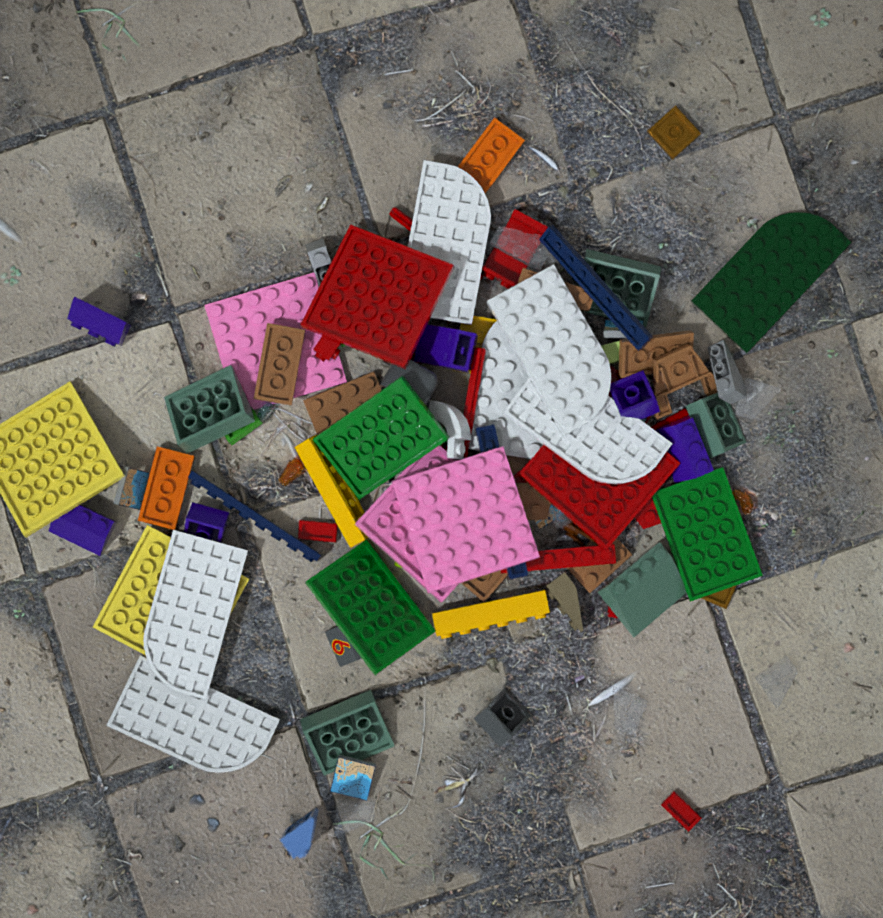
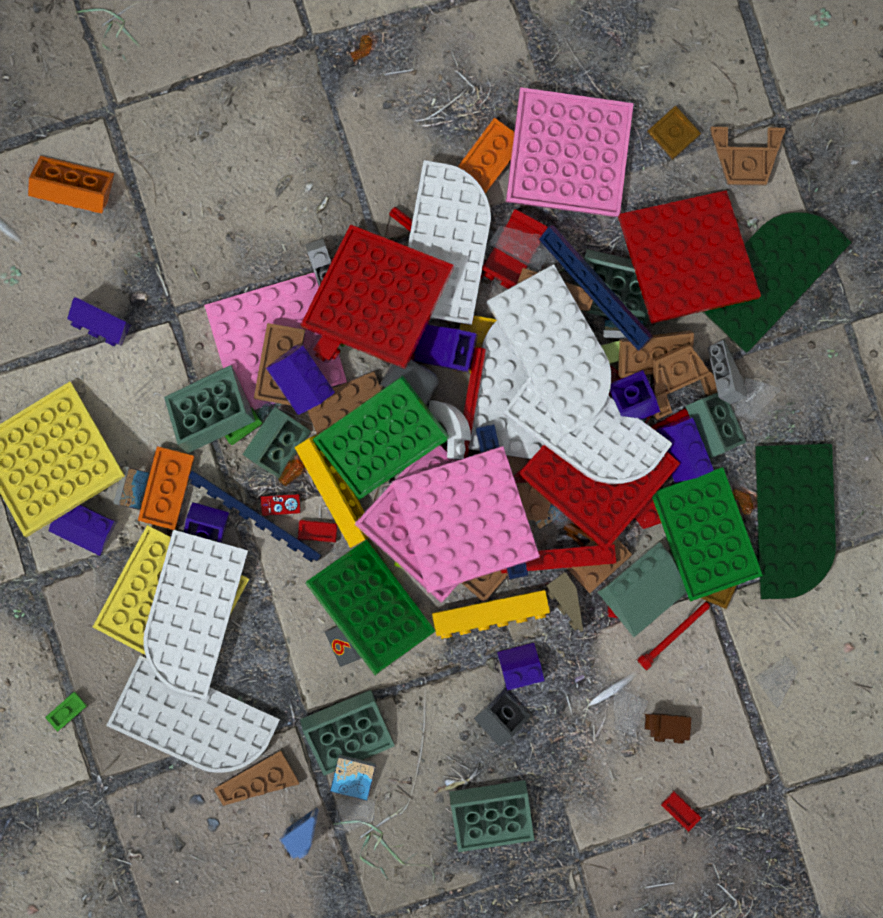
none -> orange slope [28,156,114,214]
none -> bright green plate [45,692,87,732]
none -> medium nougat wing [214,750,300,806]
none -> sand green slope [242,407,311,479]
none -> tile [261,494,301,516]
none -> dark purple slope [266,345,335,415]
none -> clear orange arm [350,35,373,61]
none -> sand green slope [449,780,534,852]
none -> dark purple slope [497,642,545,691]
none -> bright pink plate [506,87,633,217]
none -> red plate [618,190,761,323]
none -> red piece [636,602,710,671]
none -> reddish brown hinge [644,713,692,744]
none -> medium nougat wing [710,127,785,186]
none -> dark green plate [755,444,836,599]

